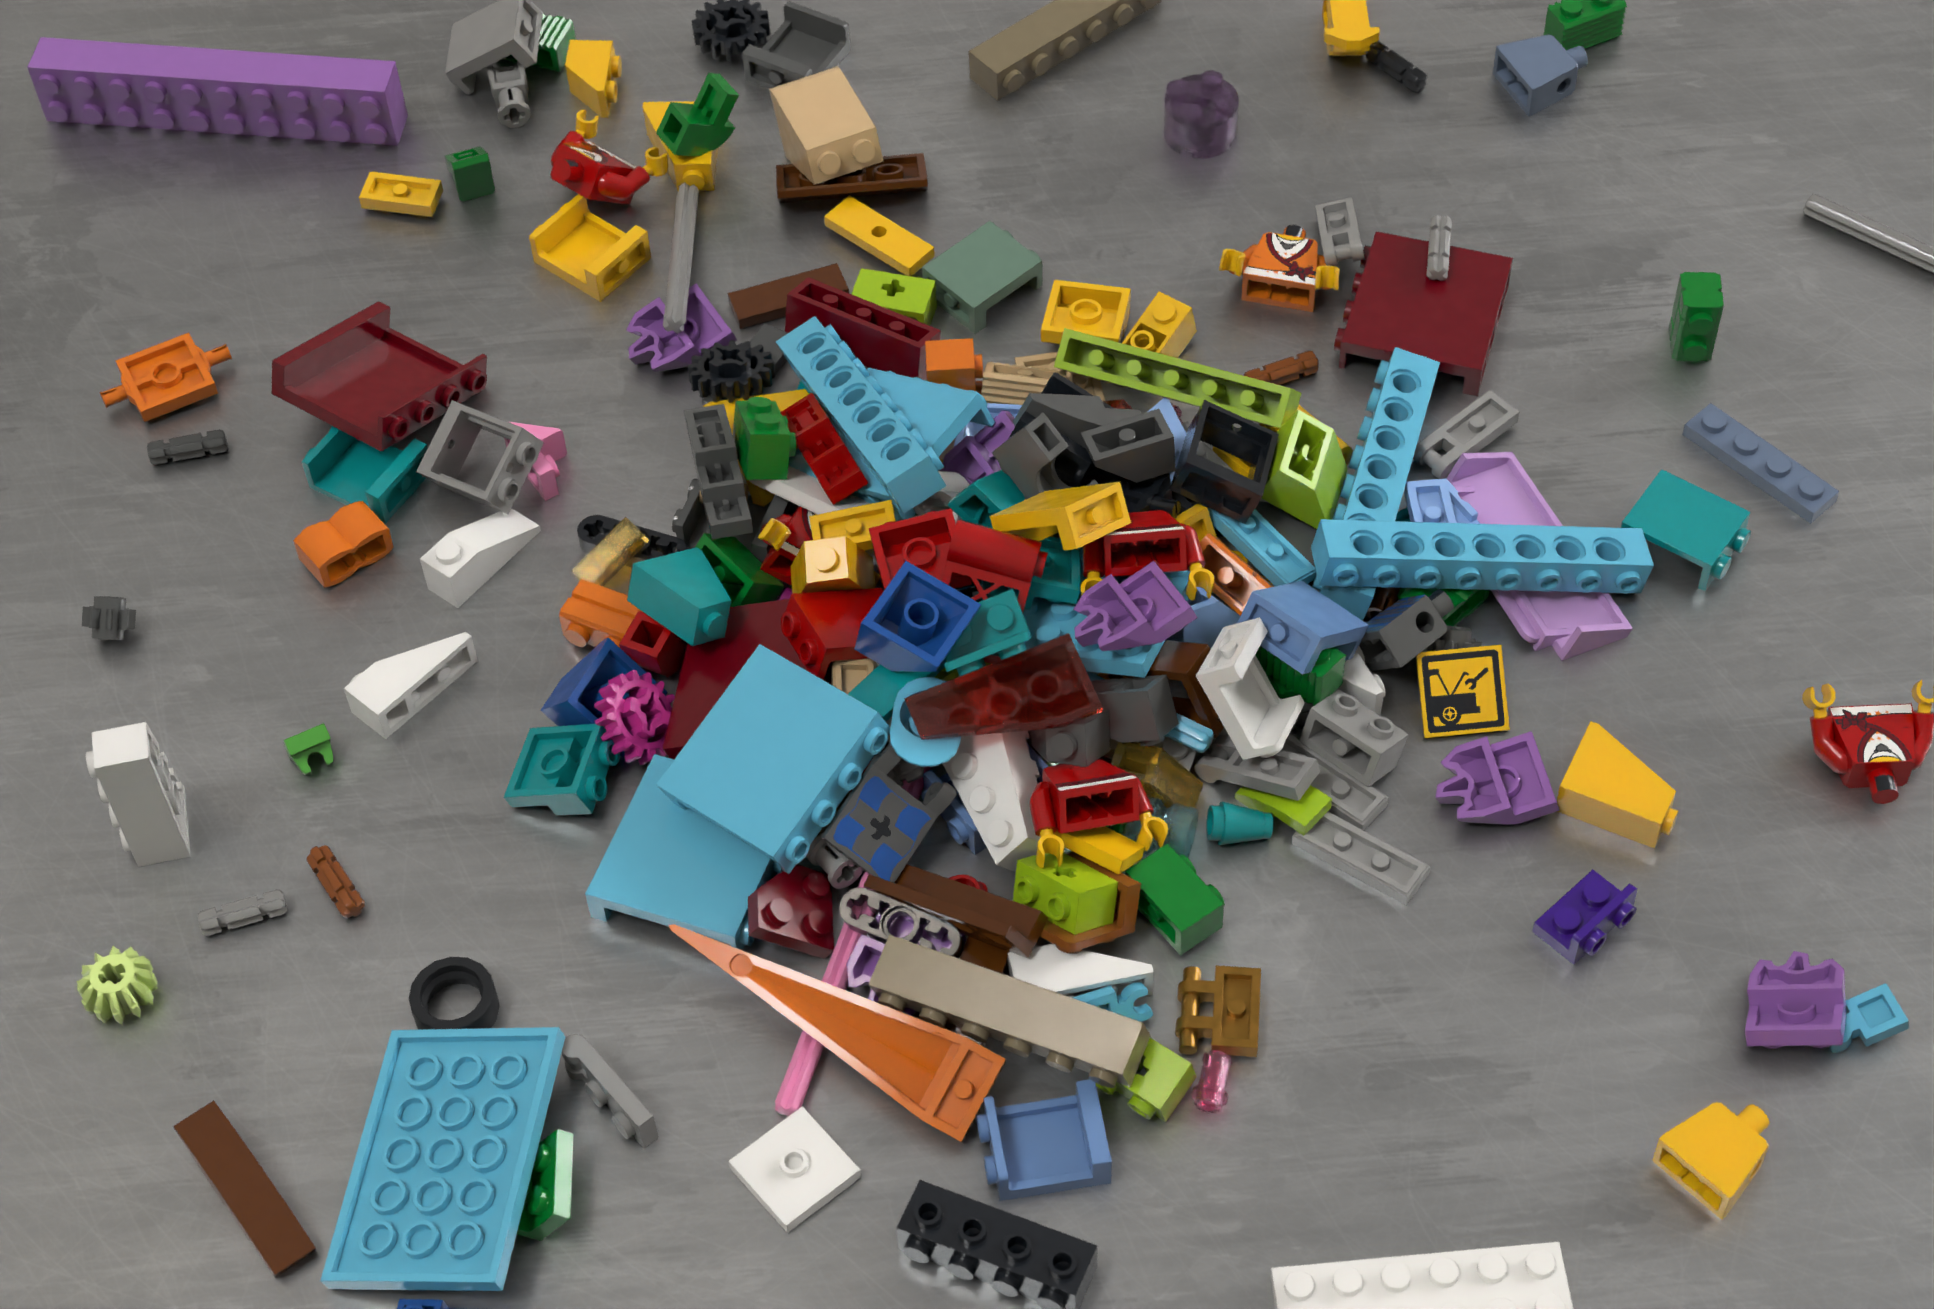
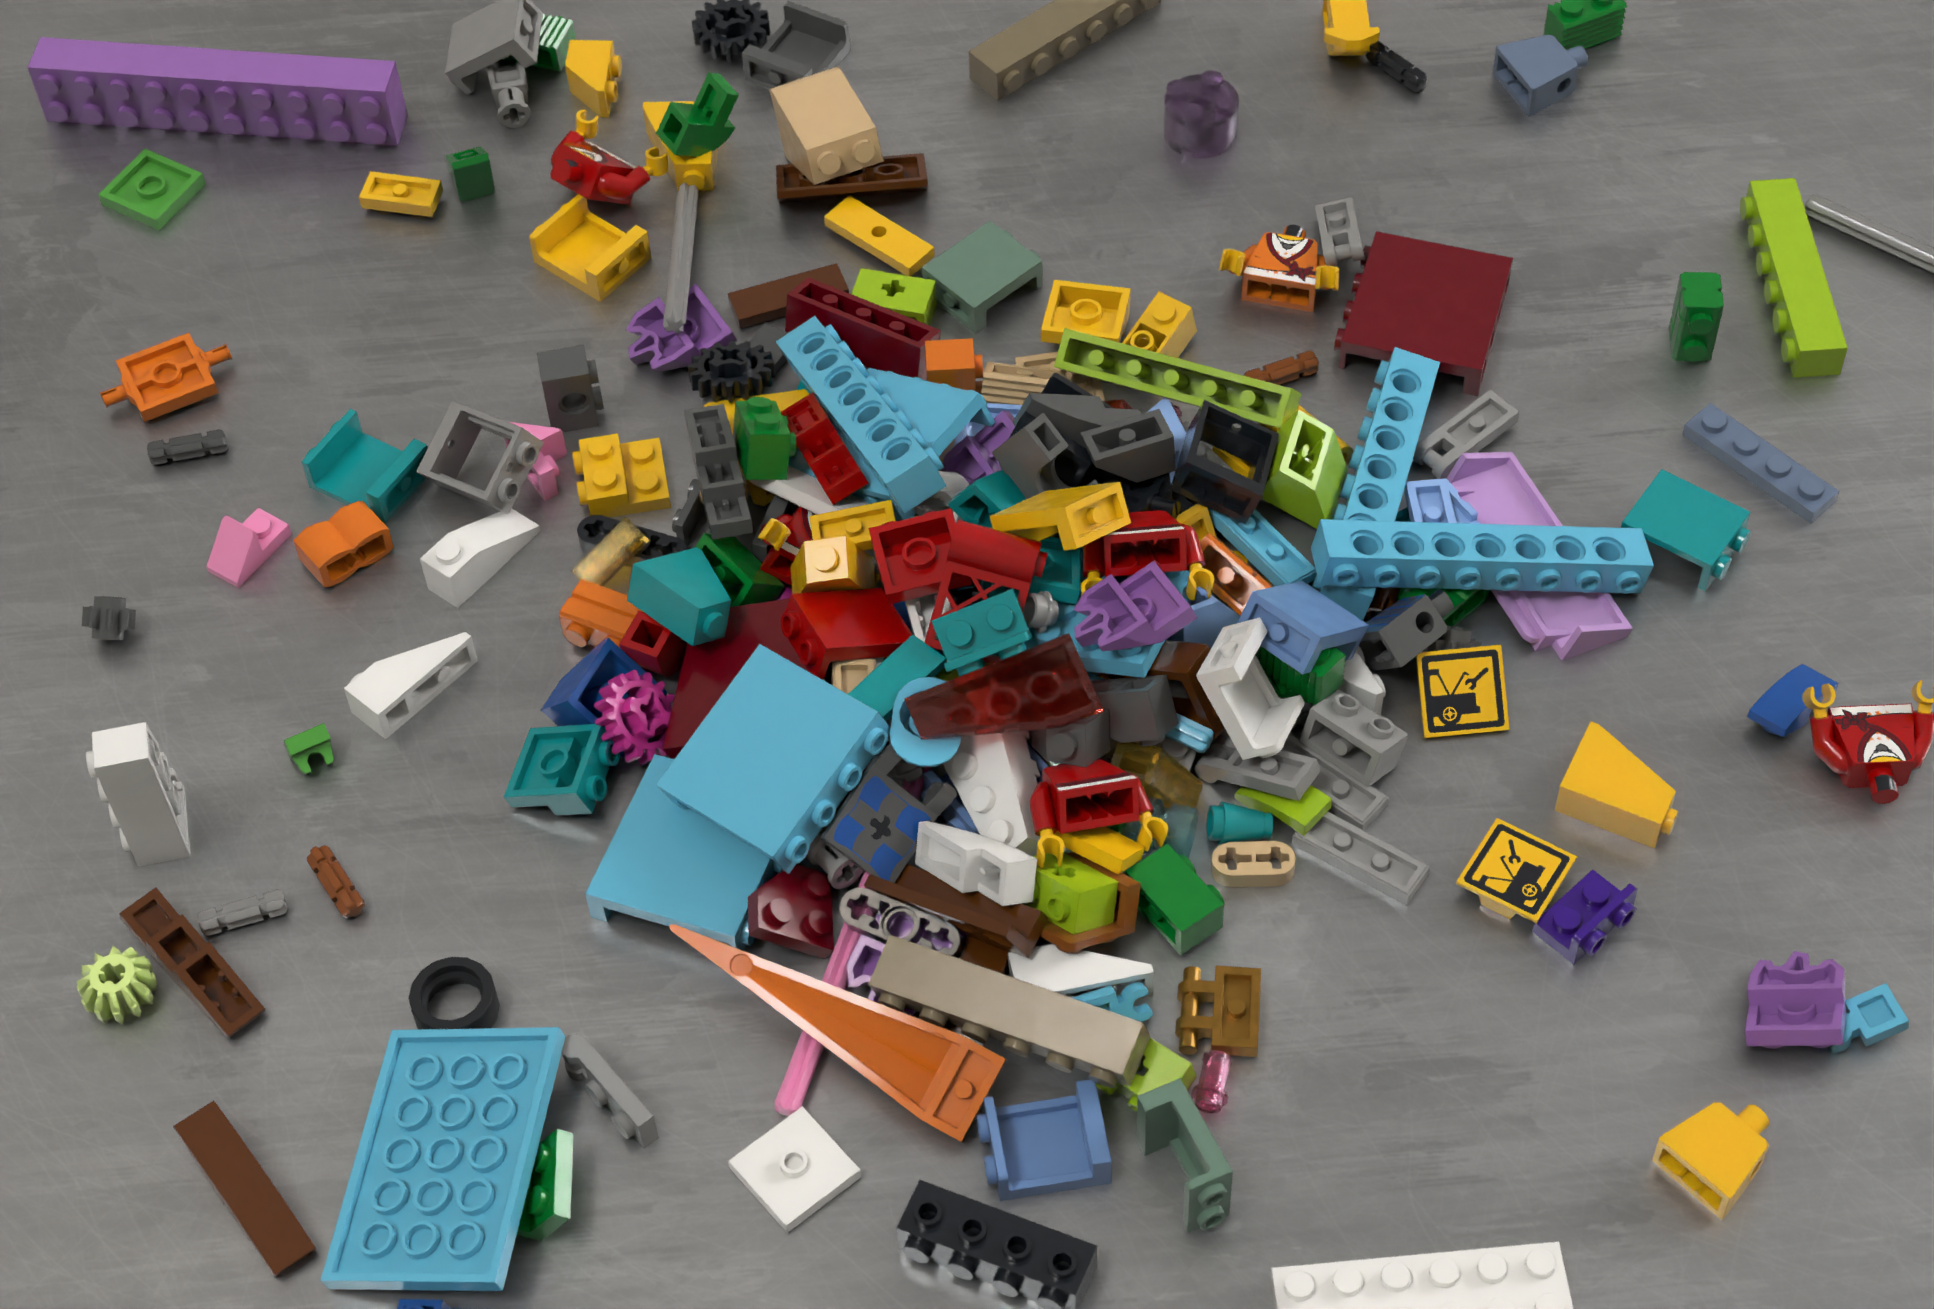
dark red panel [271,301,487,452] -> none
blue slope [854,561,981,672] -> none
light grey axle [1427,215,1452,281] -> none
medium lavender plate [1435,731,1560,824] -> none
none -> bright green tile [98,149,206,230]
none -> reddish brown slope [119,887,265,1039]
none -> bright pink slope [206,508,292,588]
none -> dark grey brick [537,345,604,432]
none -> yellow plate [572,433,671,518]
none -> white slope [915,821,1037,906]
none -> light grey plate [1023,591,1058,633]
none -> sand green panel [1136,1078,1233,1233]
none -> tan beam [1211,841,1296,887]
none -> piece [1456,818,1577,924]
none -> lime brick [1740,178,1848,378]
none -> blue slope [1747,664,1838,737]

